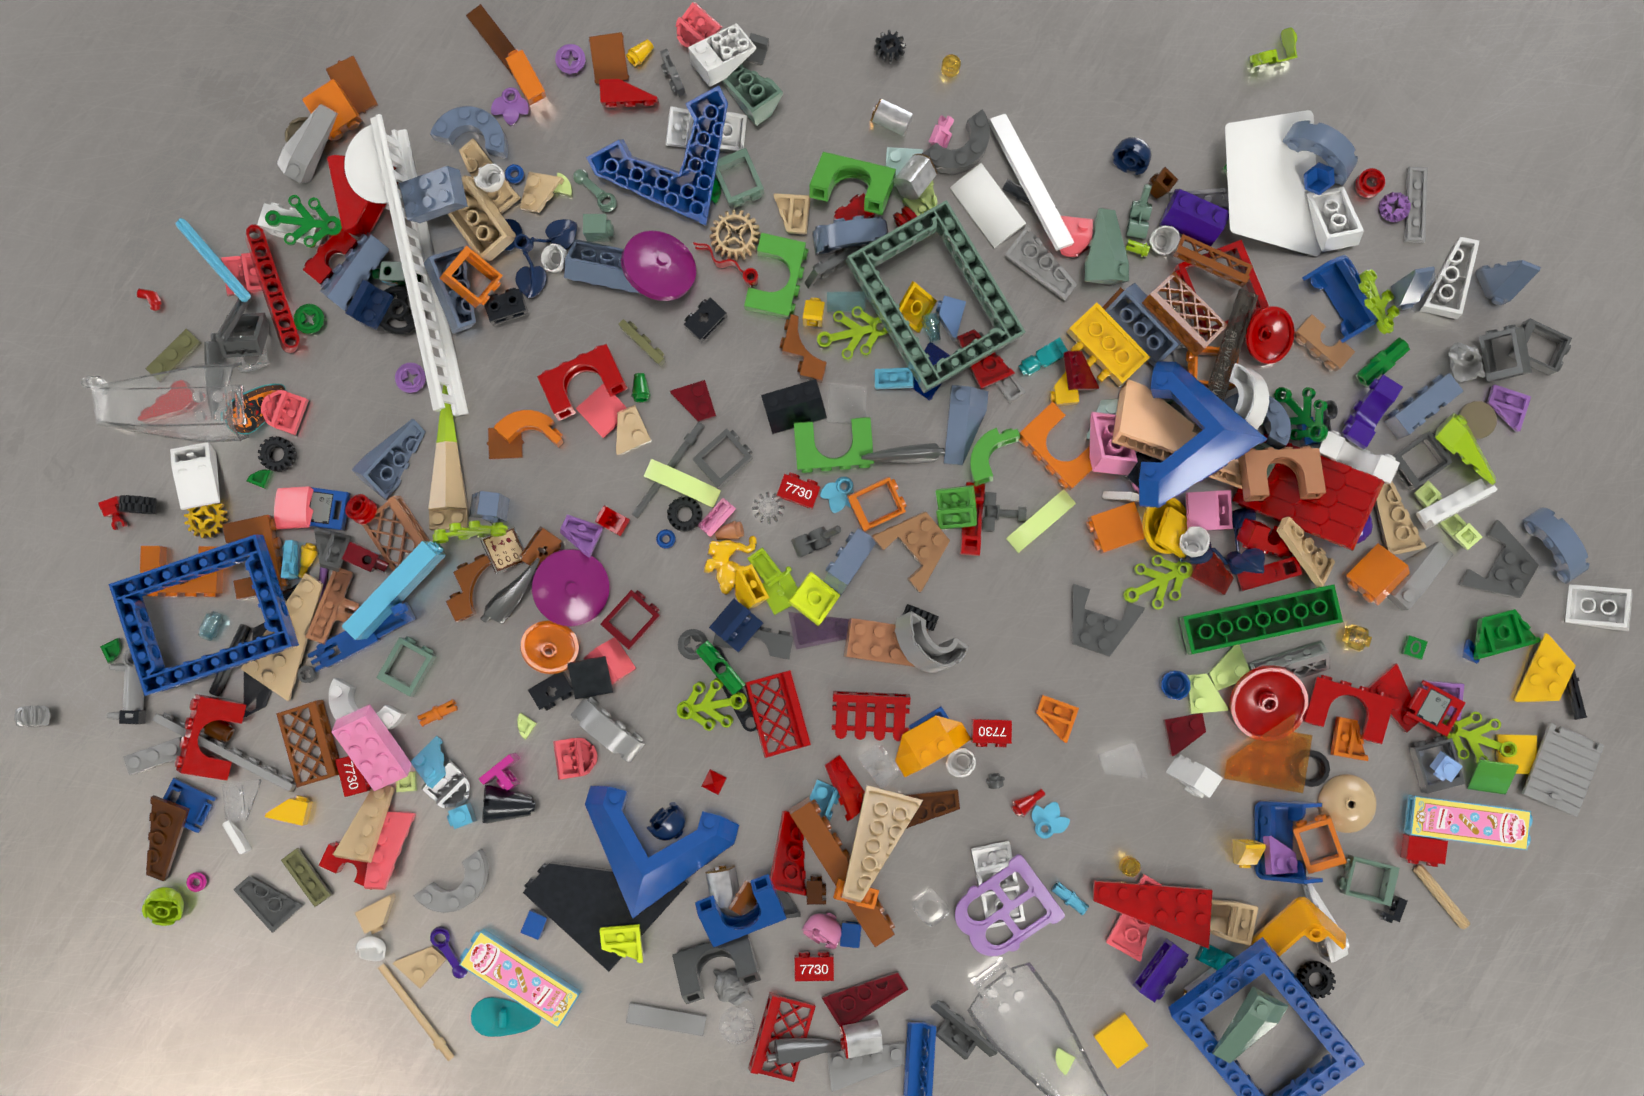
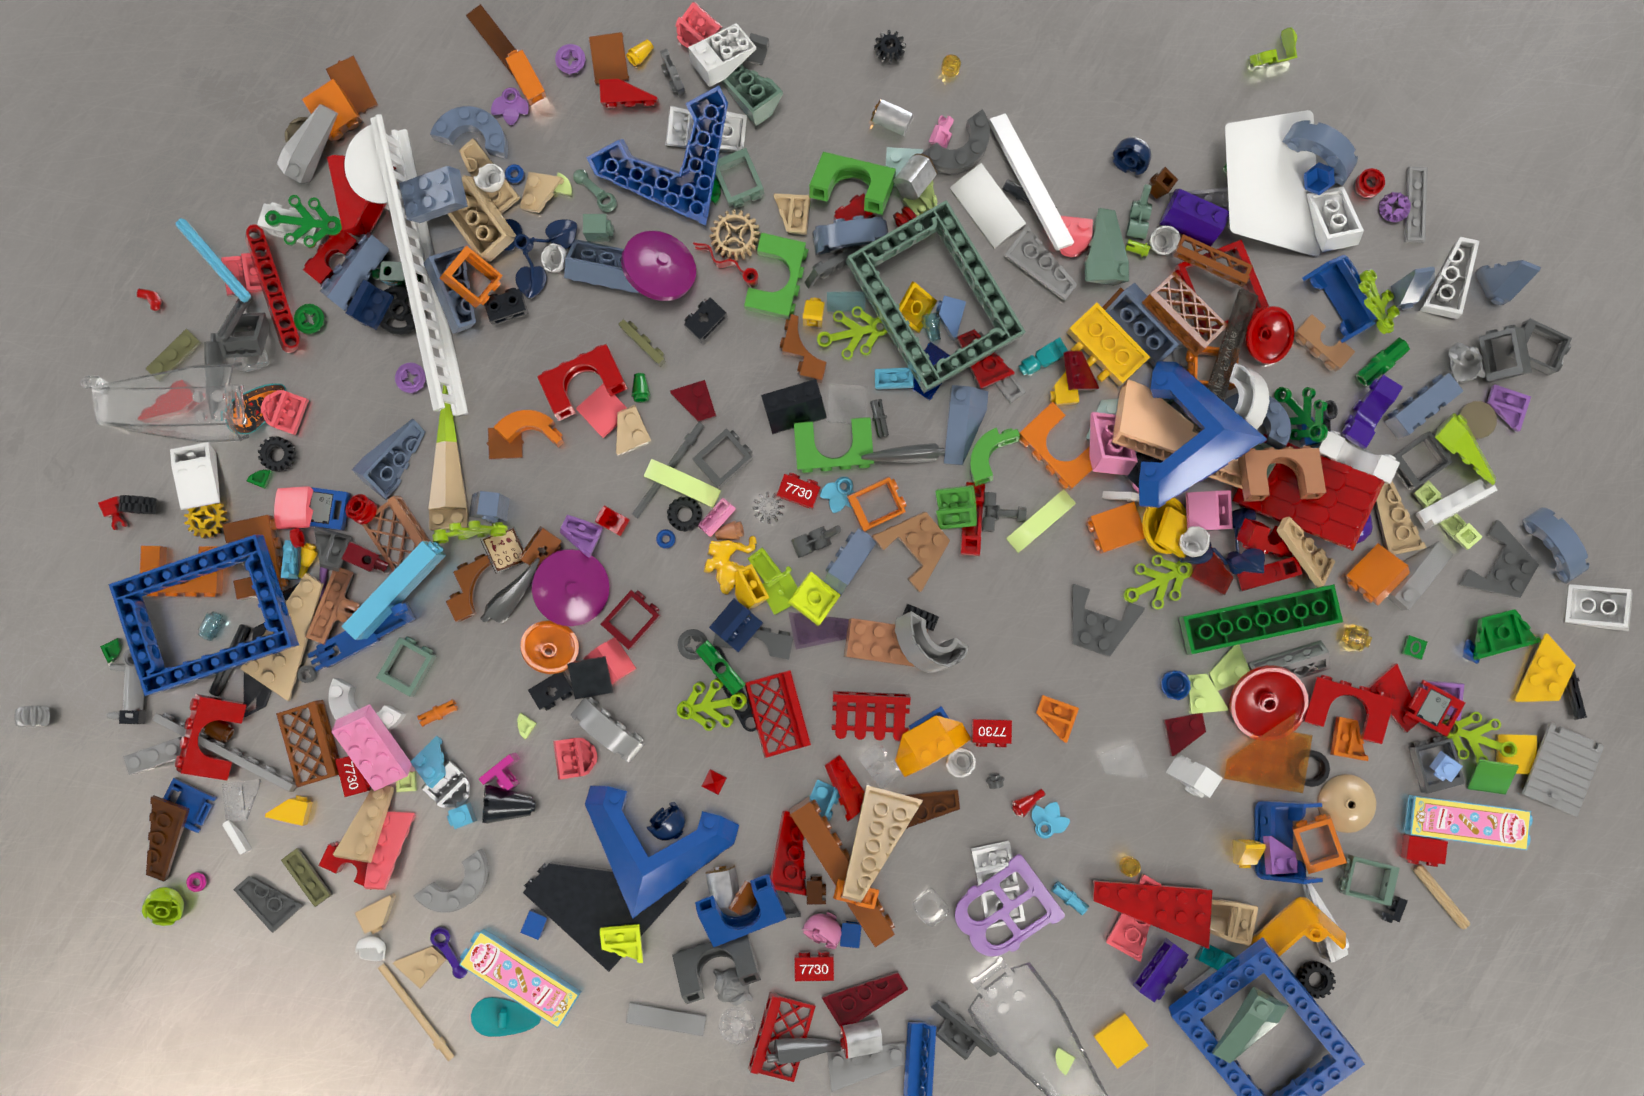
none -> red tile [290,528,305,548]
none -> dark grey axle [870,399,889,438]

